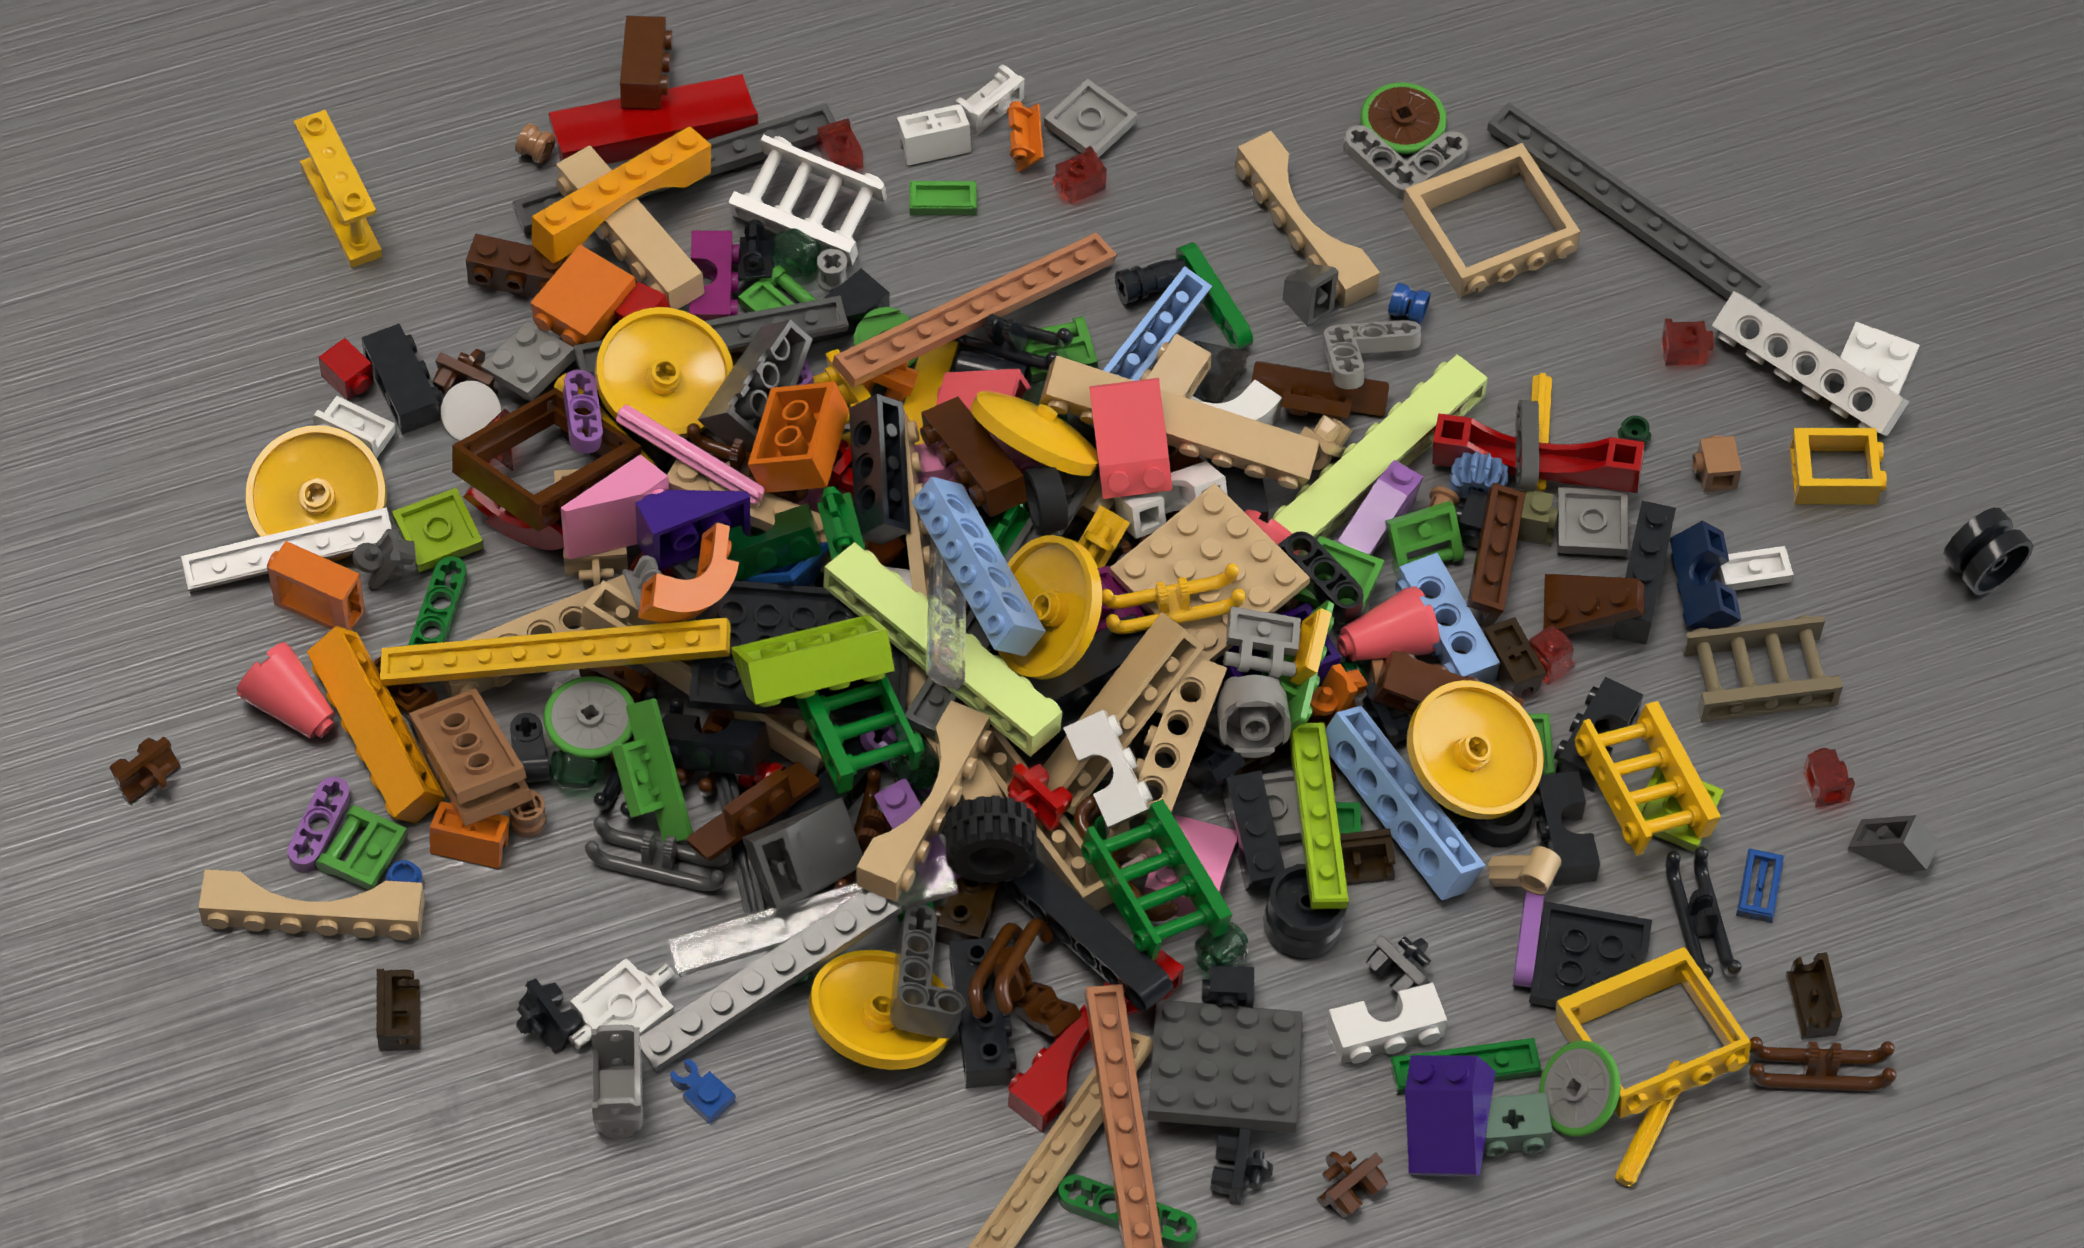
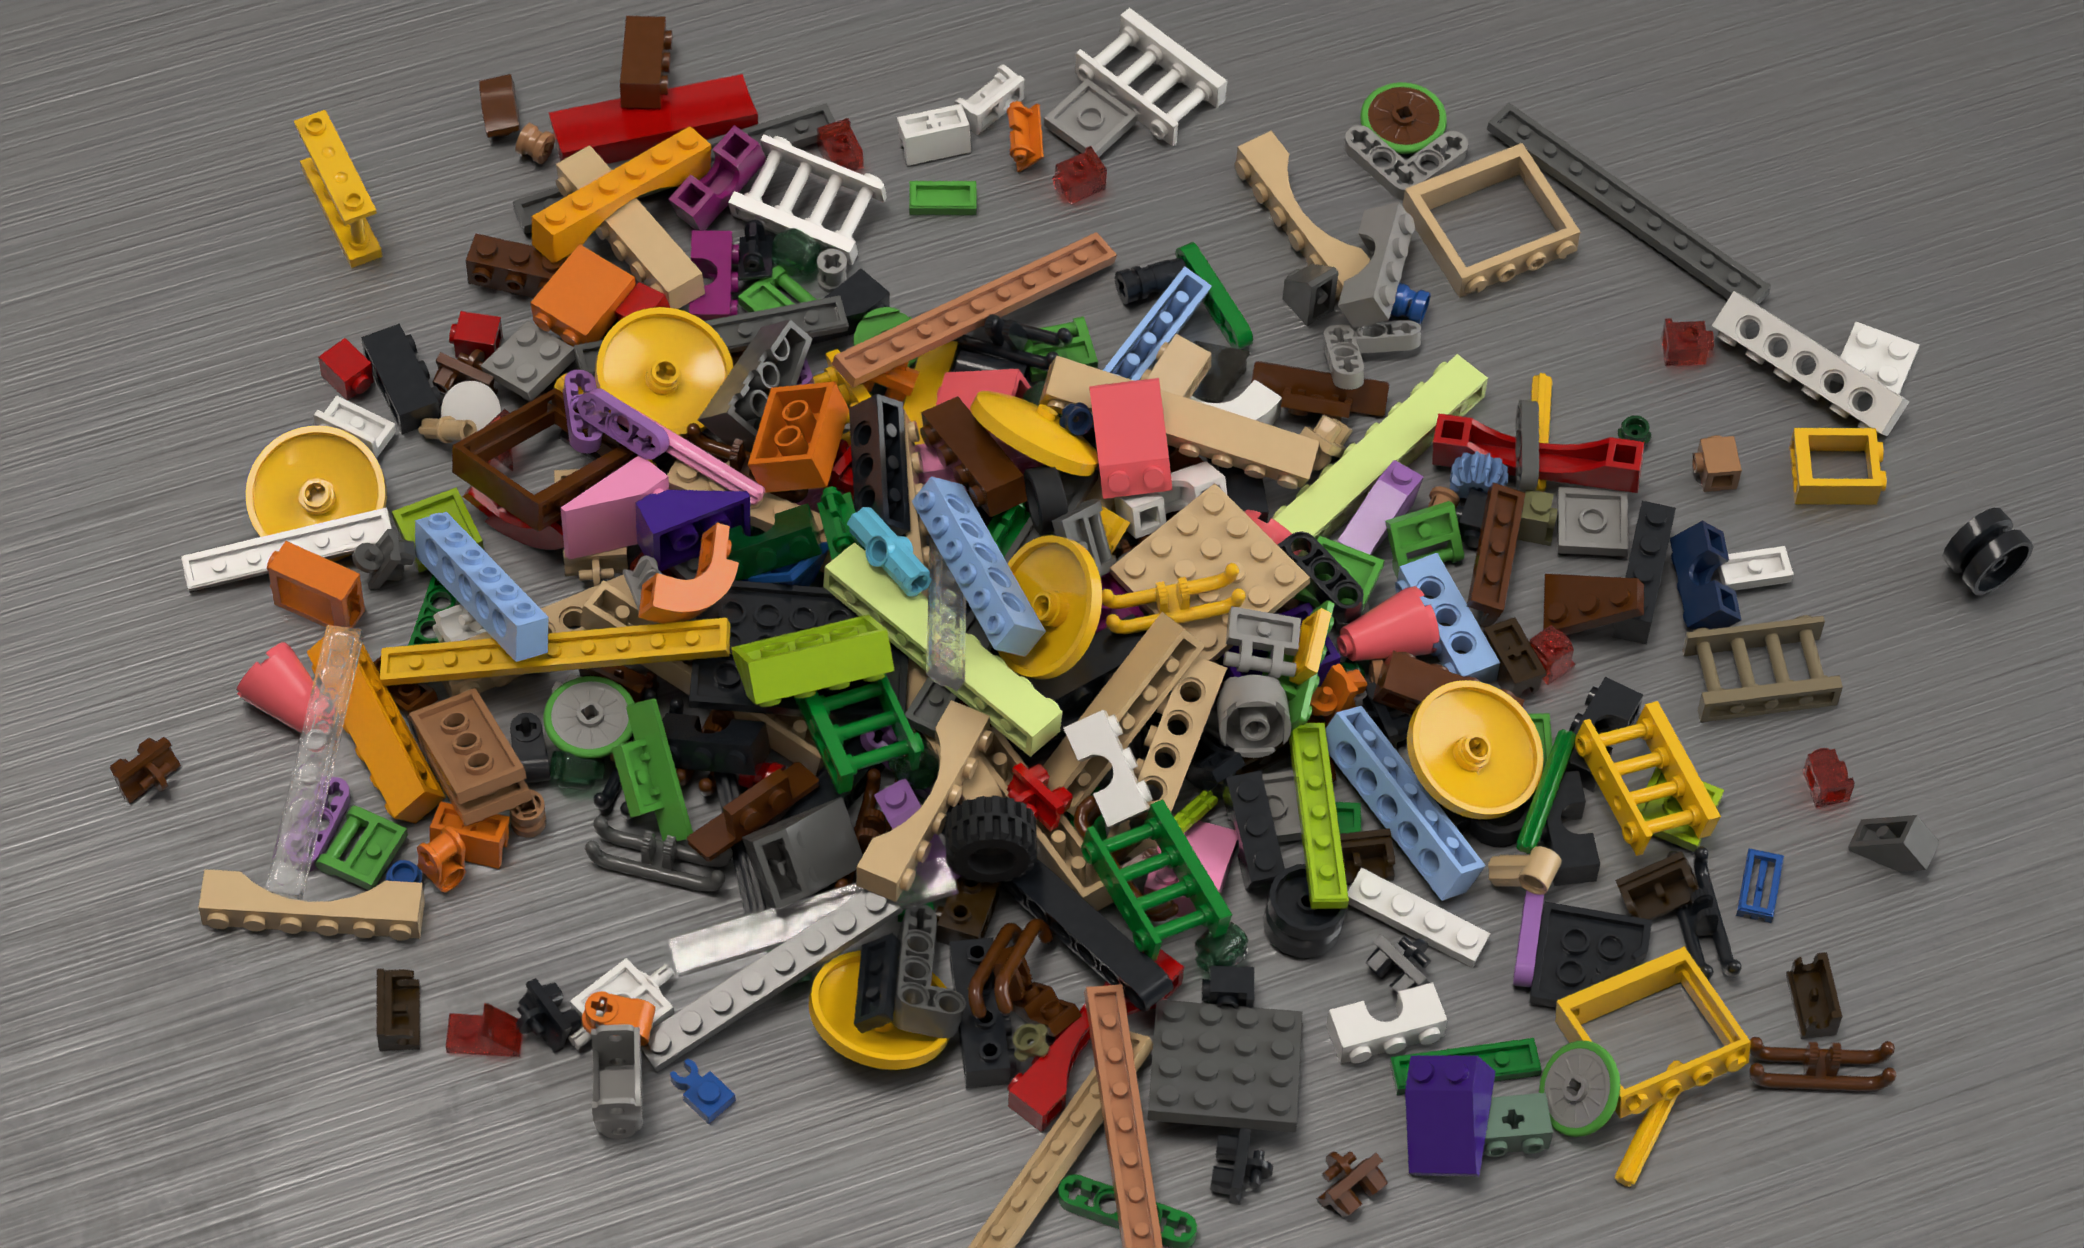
none -> clear plate [265,625,364,900]
none -> light blue brick [415,512,549,662]
none -> orange piece [417,826,466,892]
none -> tan axle [418,416,477,443]
none -> white hips [433,604,486,643]
none -> clear red slope [446,1003,523,1057]
none -> red brick [449,311,503,362]
none -> reddish brown slope [479,74,520,137]
none -> medium lavender beam [577,388,669,460]
none -> orange piece [582,992,656,1046]
none -> magenta arch [669,125,766,231]
none -> medium azure piece [847,507,932,596]
none -> black plate [854,933,900,1034]
none -> olive plate [1013,1024,1050,1062]
none -> dark grey plate [1052,499,1117,577]
none -> dark blue plate [1059,402,1093,436]
none -> white fence [1075,7,1227,147]
none -> lime axle [1174,790,1218,833]
none -> light grey arch [1338,202,1415,328]
none -> white plate [1348,867,1490,968]
none -> green axle [1516,729,1576,854]
none -> dark brown hinge [1615,851,1699,920]

